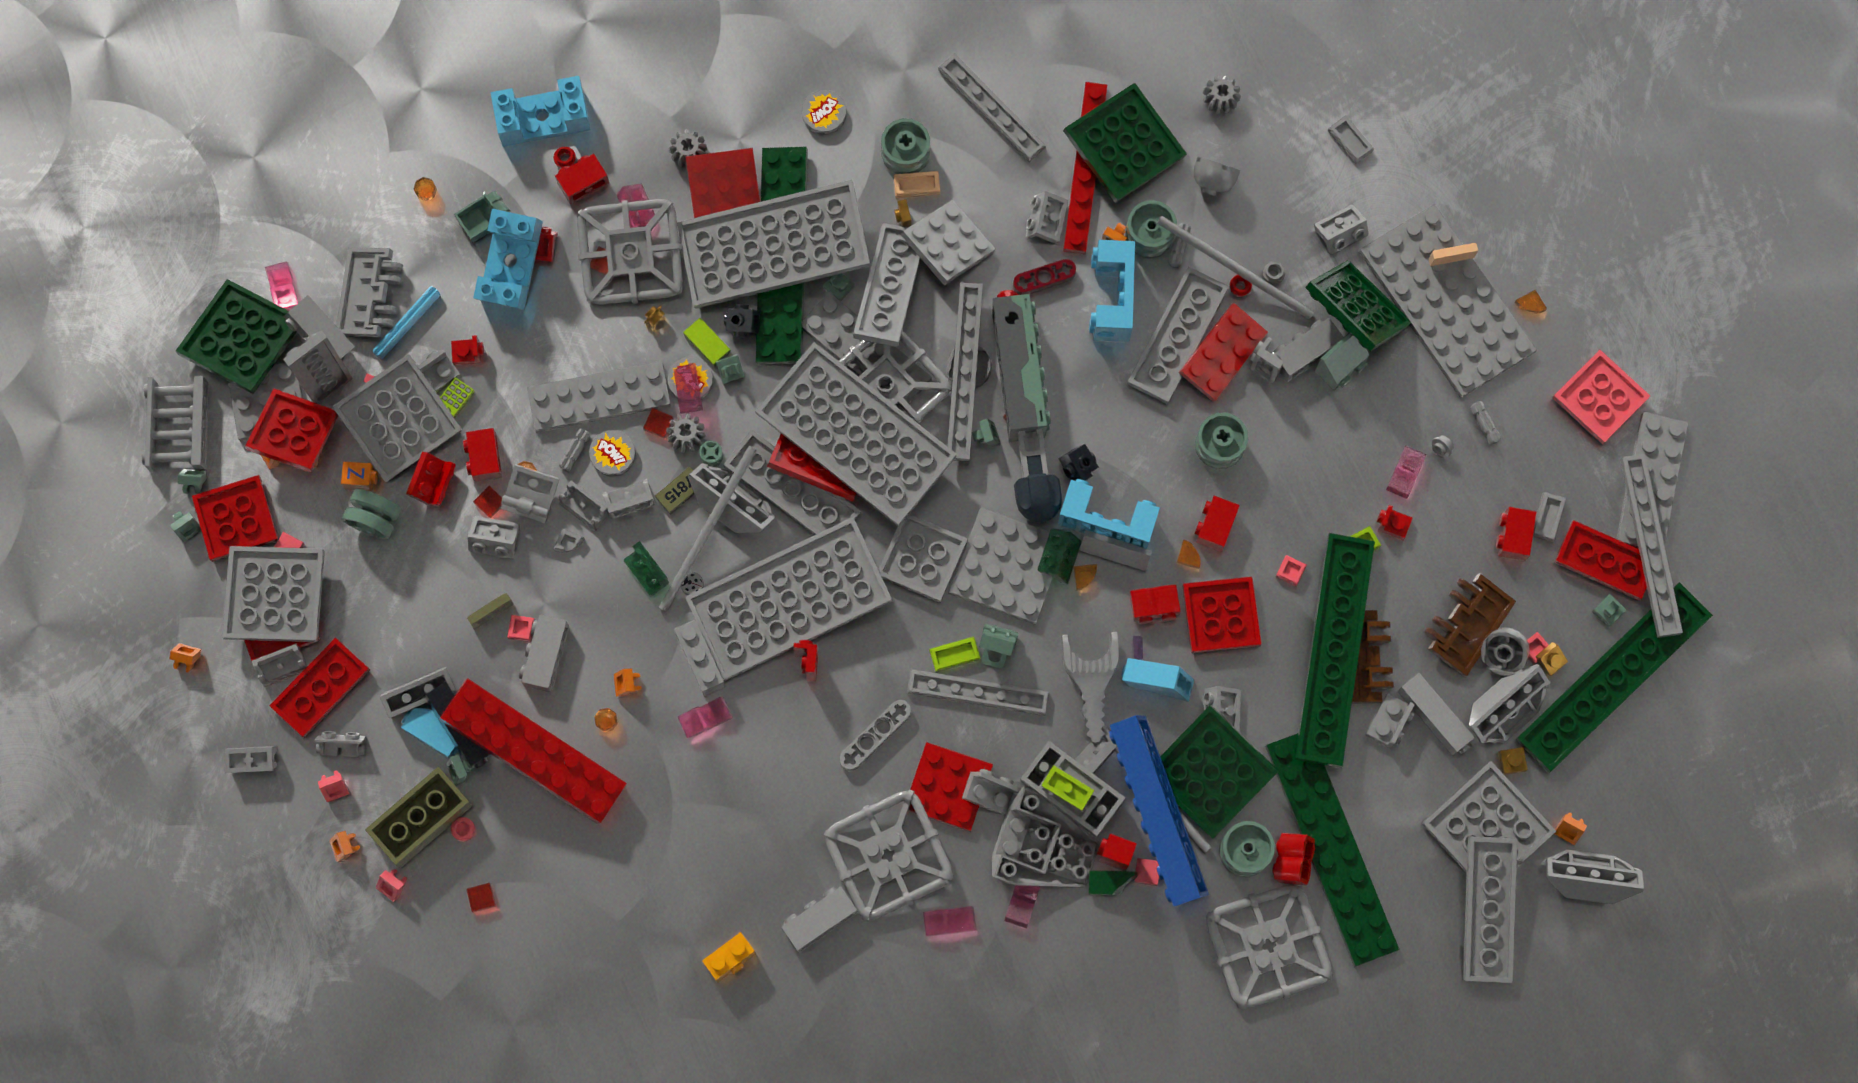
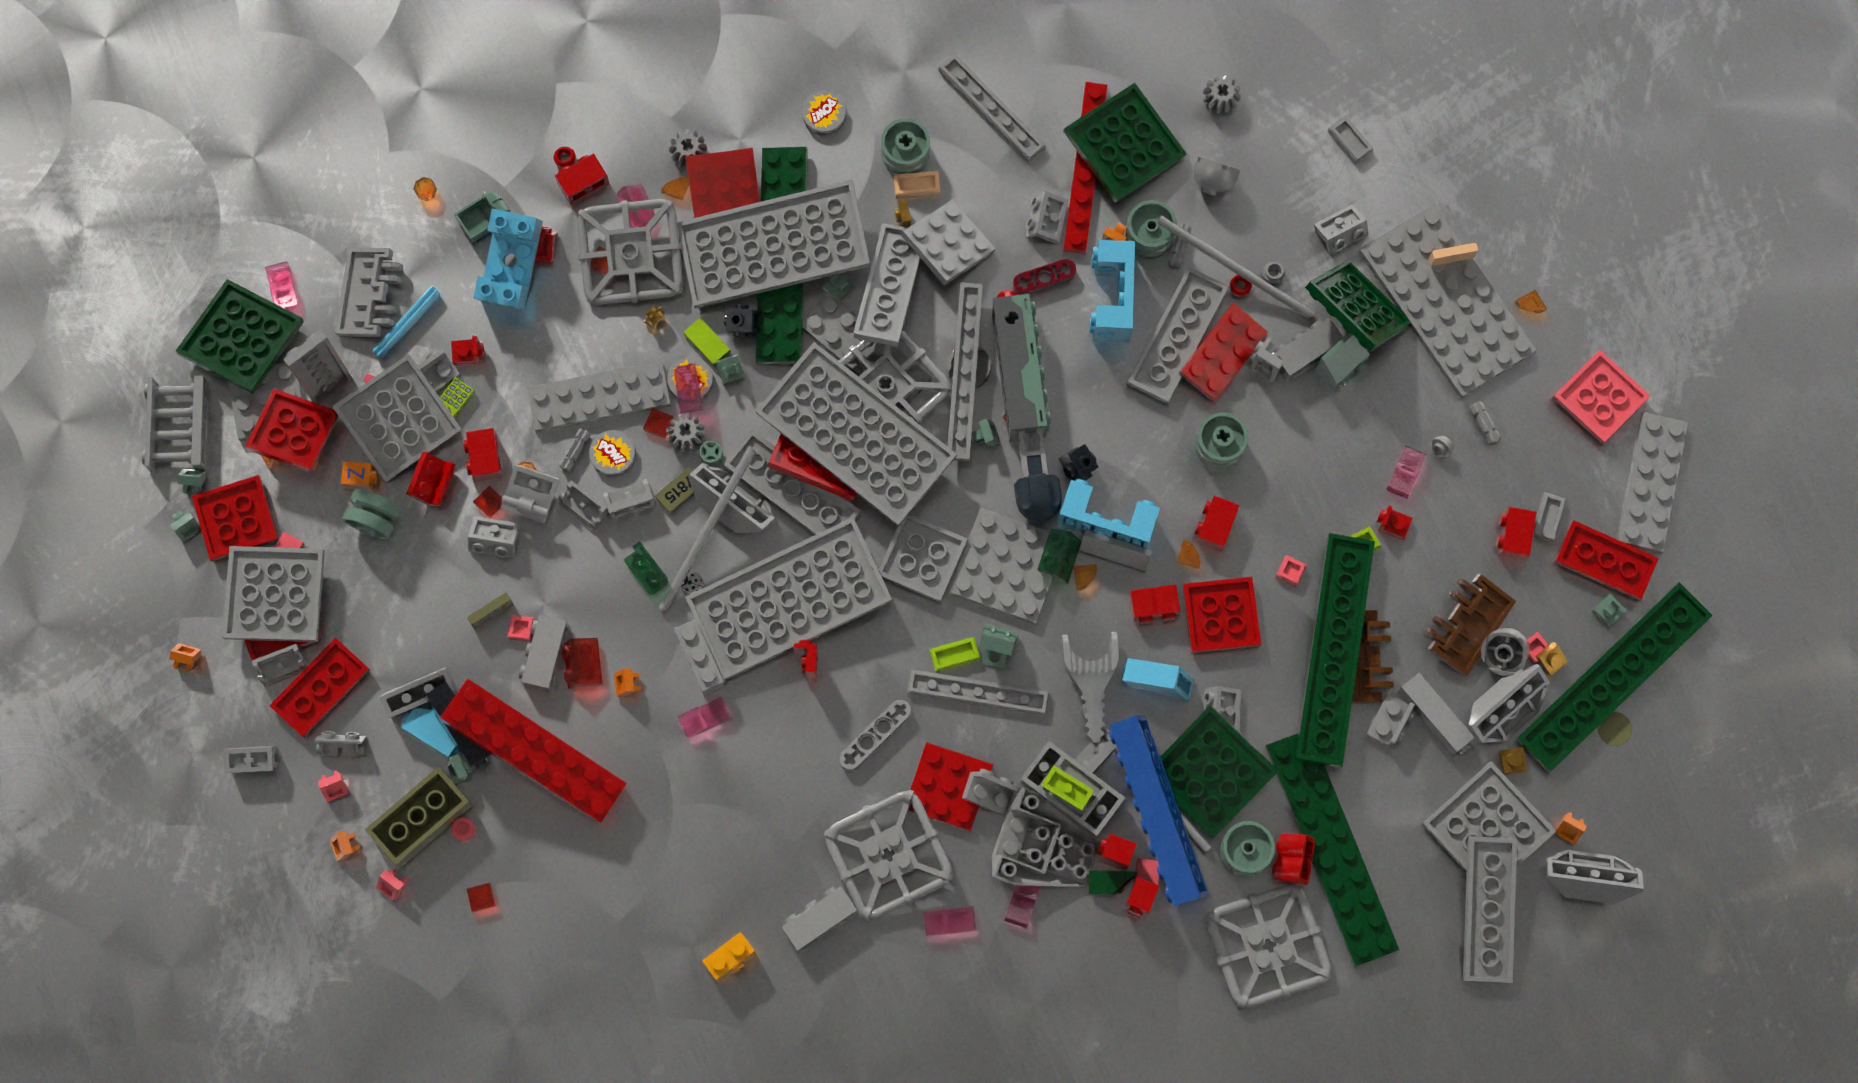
light grey brick [284,295,355,359] -> none
medium azure plate [490,76,591,147] -> none
light grey tile [553,529,584,553] -> none
clear orange tile [594,708,618,732] -> none
clear purple tile [1131,636,1143,660] -> none
light grey plate [1620,454,1683,638] -> none
none -> clear red bracket [562,638,603,689]
none -> clear orange tile [661,177,689,201]
none -> red brick [1123,877,1160,919]
none -> olive piece [1597,712,1632,746]

